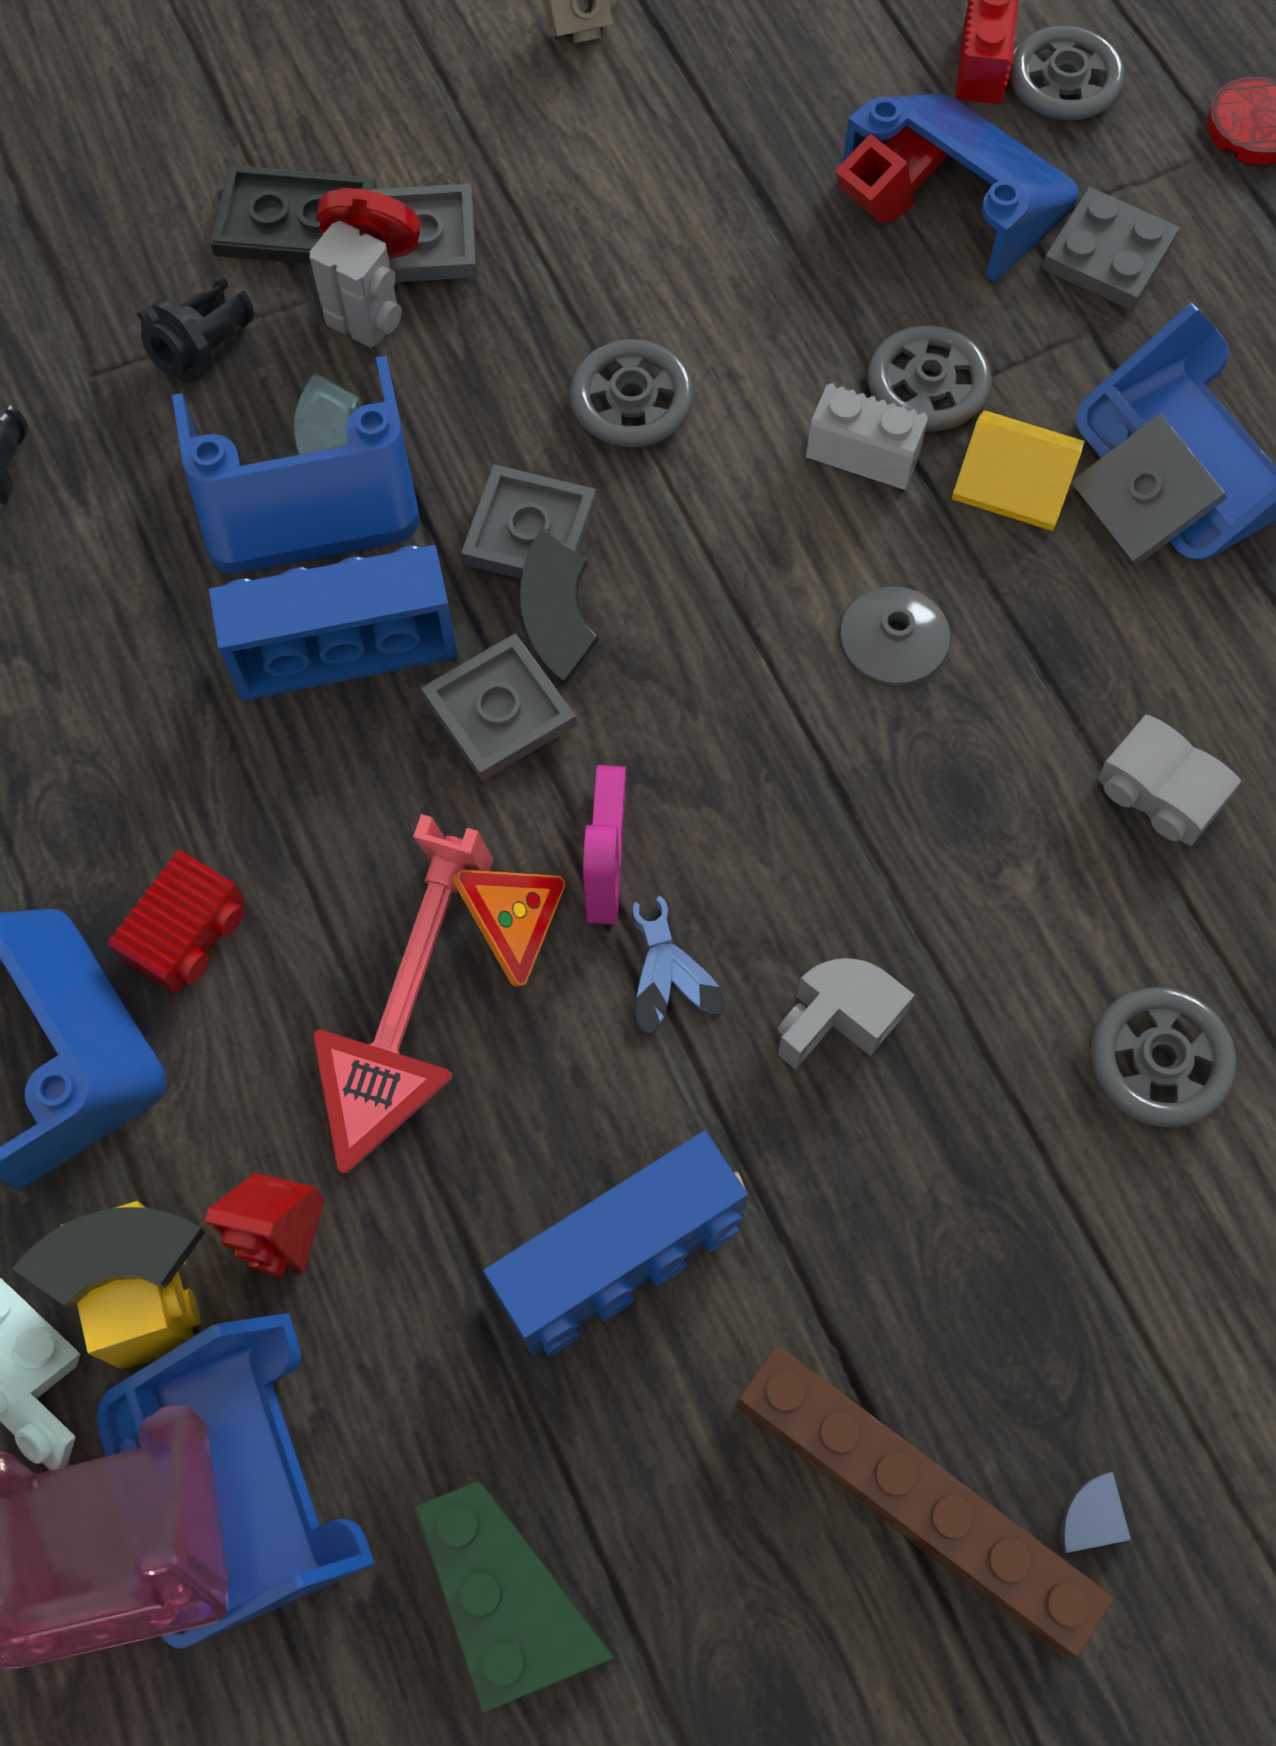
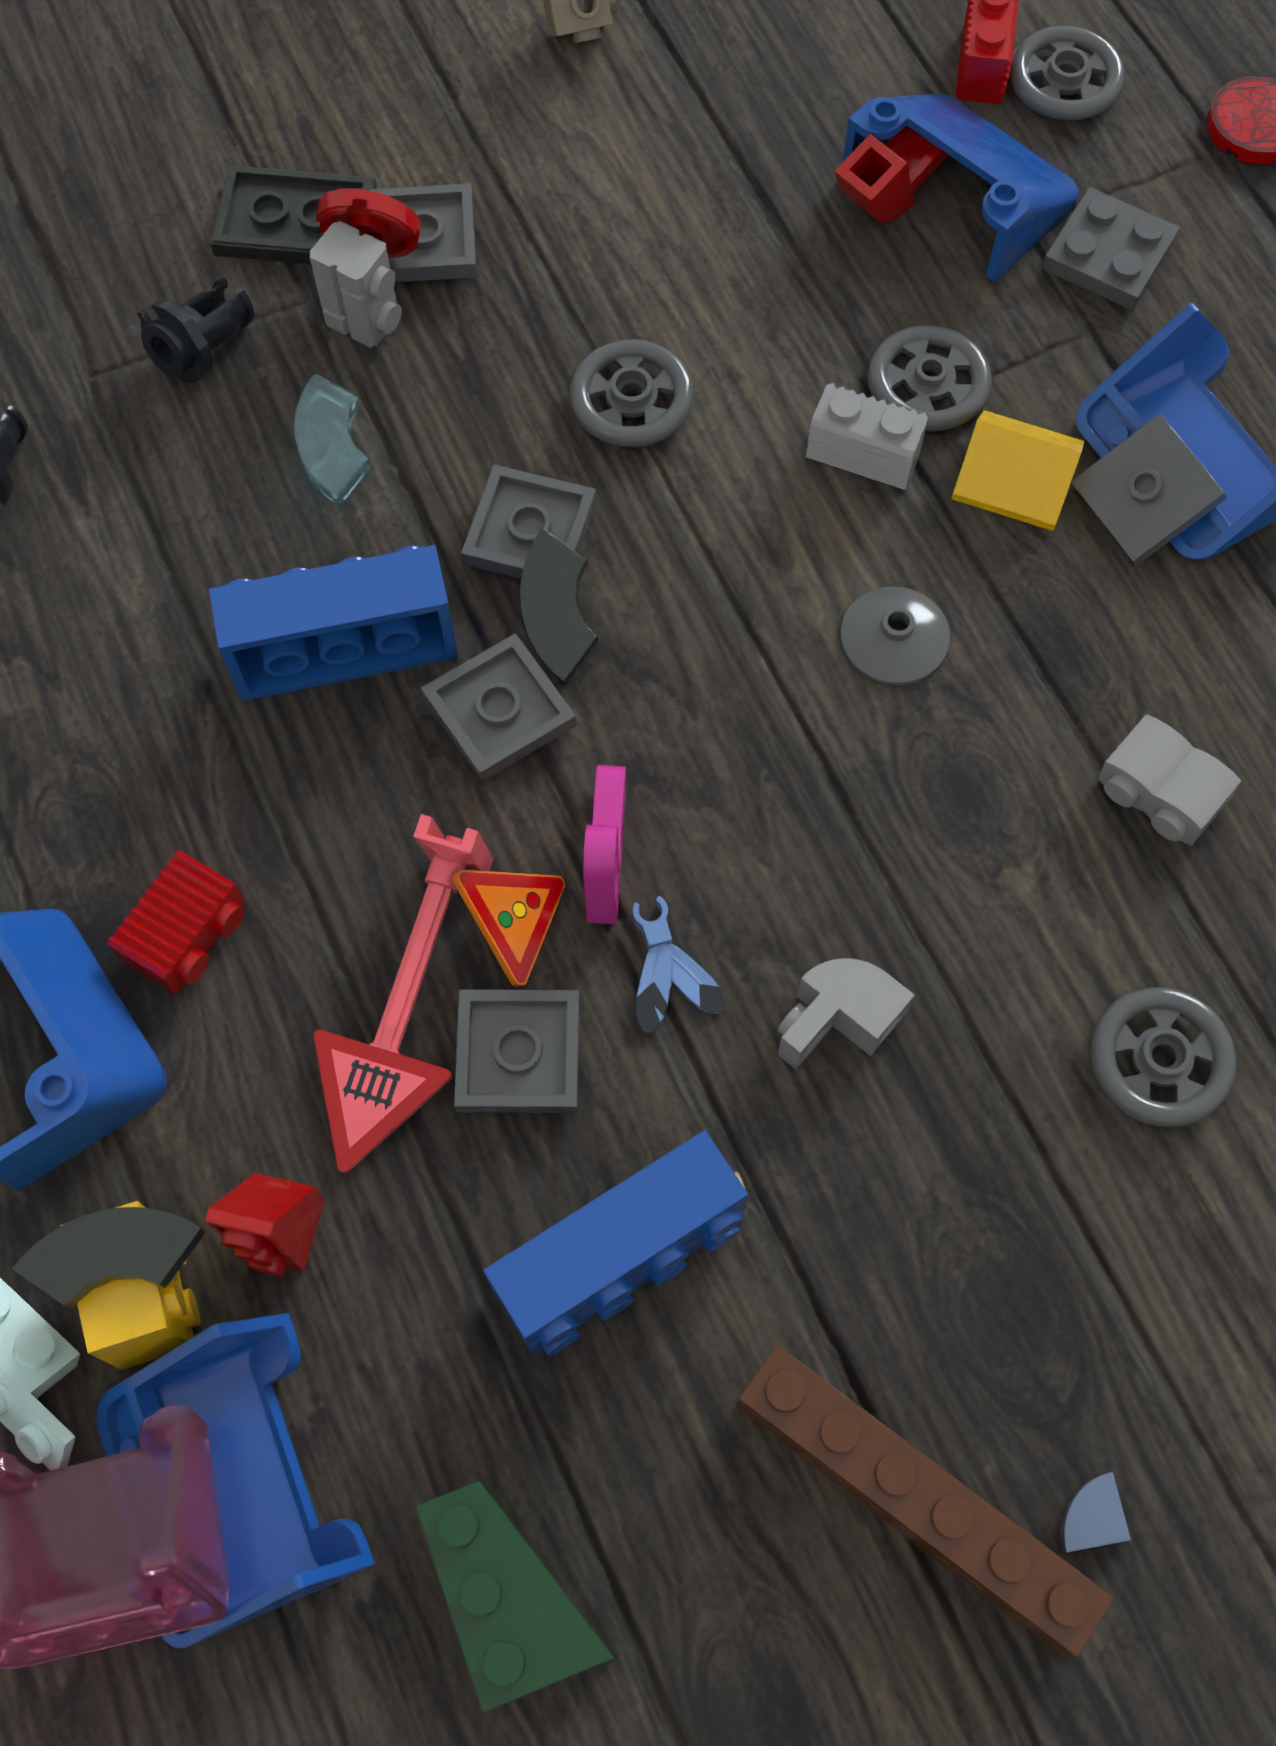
blue windscreen [172,356,420,574] -> none
none -> dark grey plate [454,990,580,1113]

